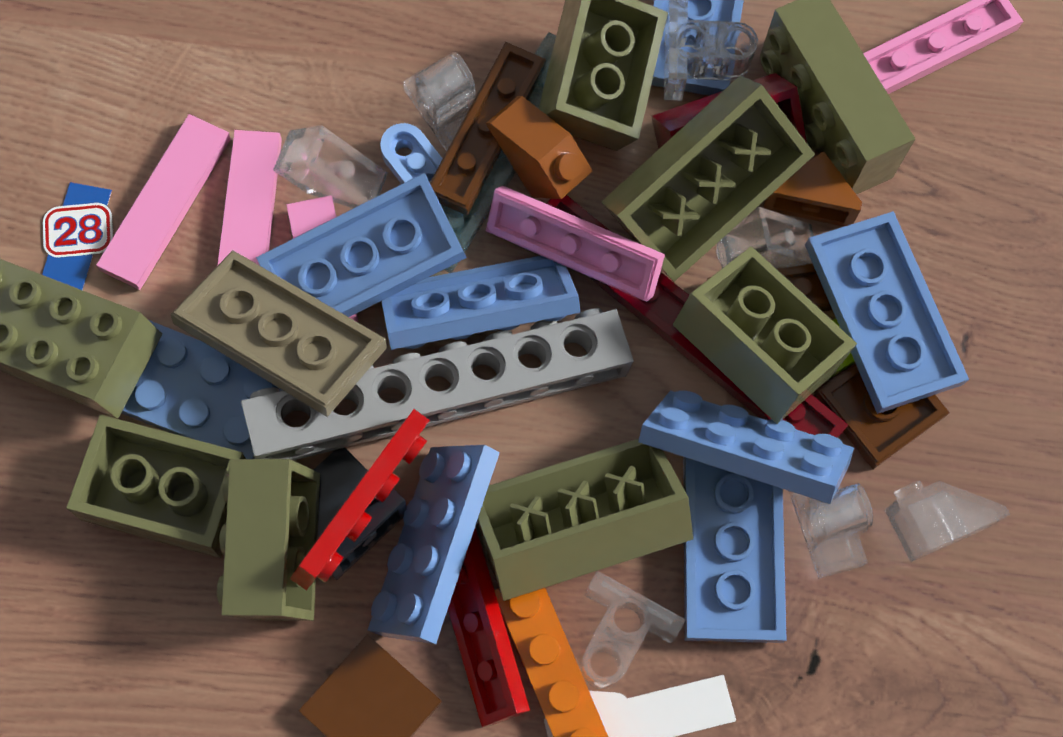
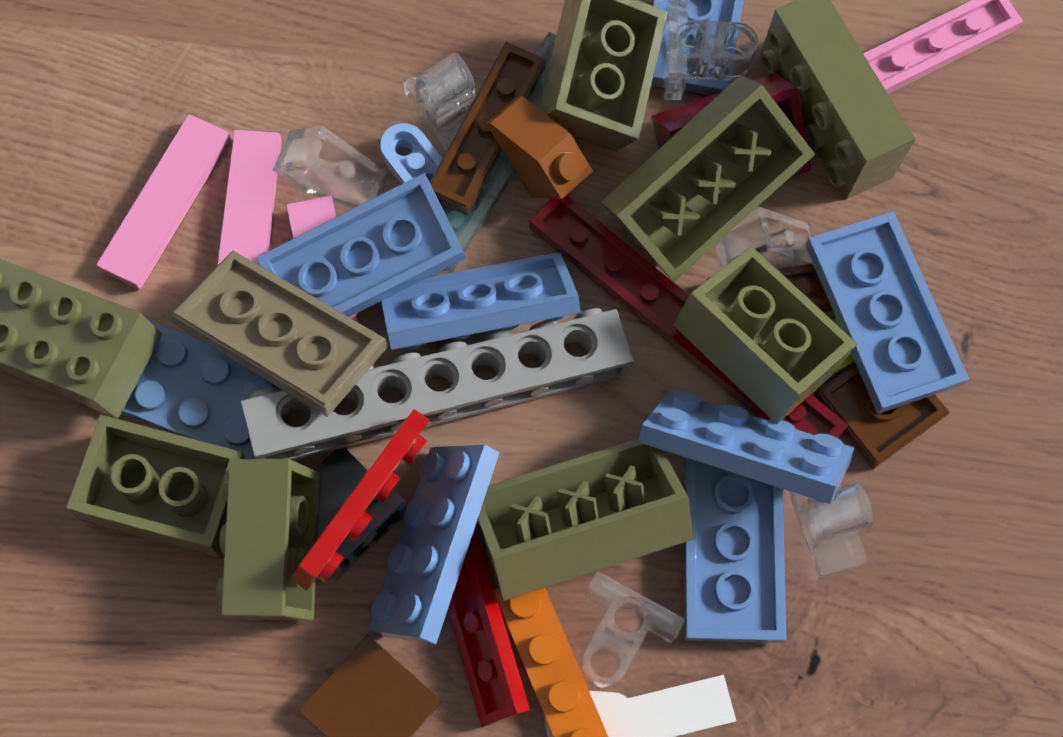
sticker [42,182,113,290] -> none
bright pink tile [486,186,665,302] -> none
dark orange slope [762,152,862,227] -> none
clear slope [884,481,1010,562] -> none

